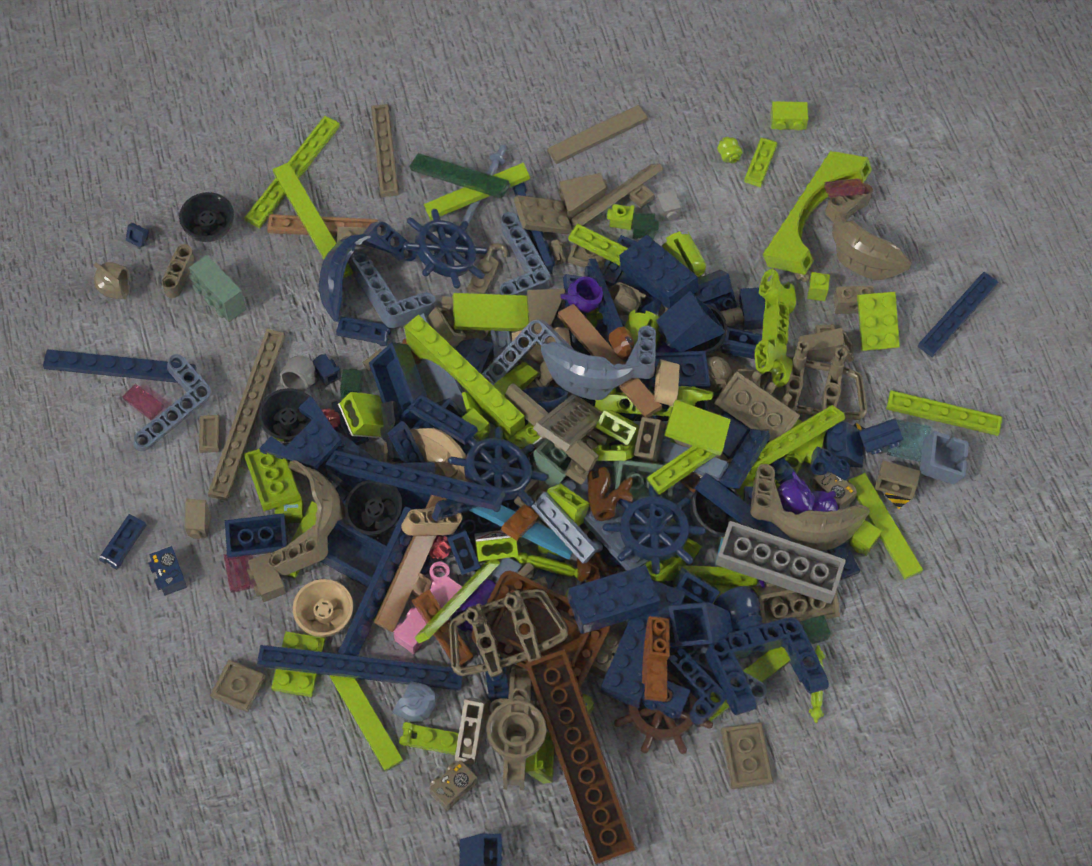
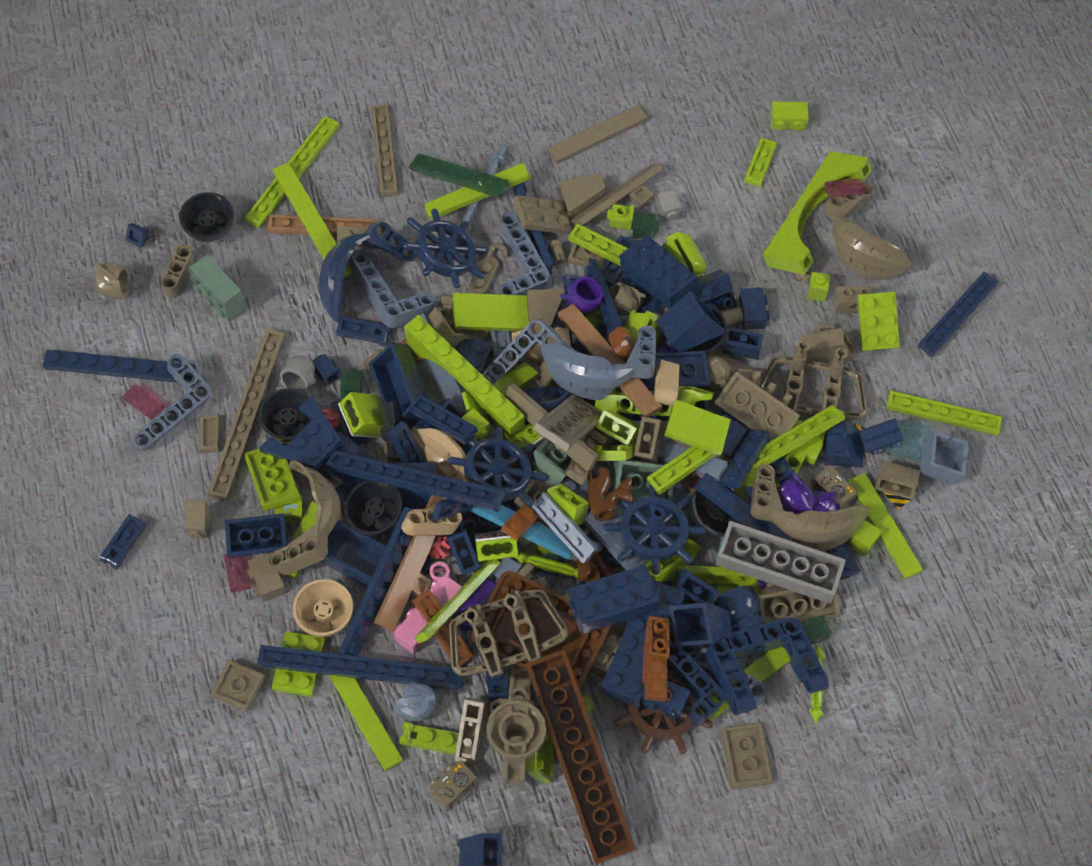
dark blue brick [148,546,187,596] -> none
lime piece [717,137,742,164] -> none
lime piece [755,268,796,388] -> none
dark blue plate [811,446,850,480] -> none

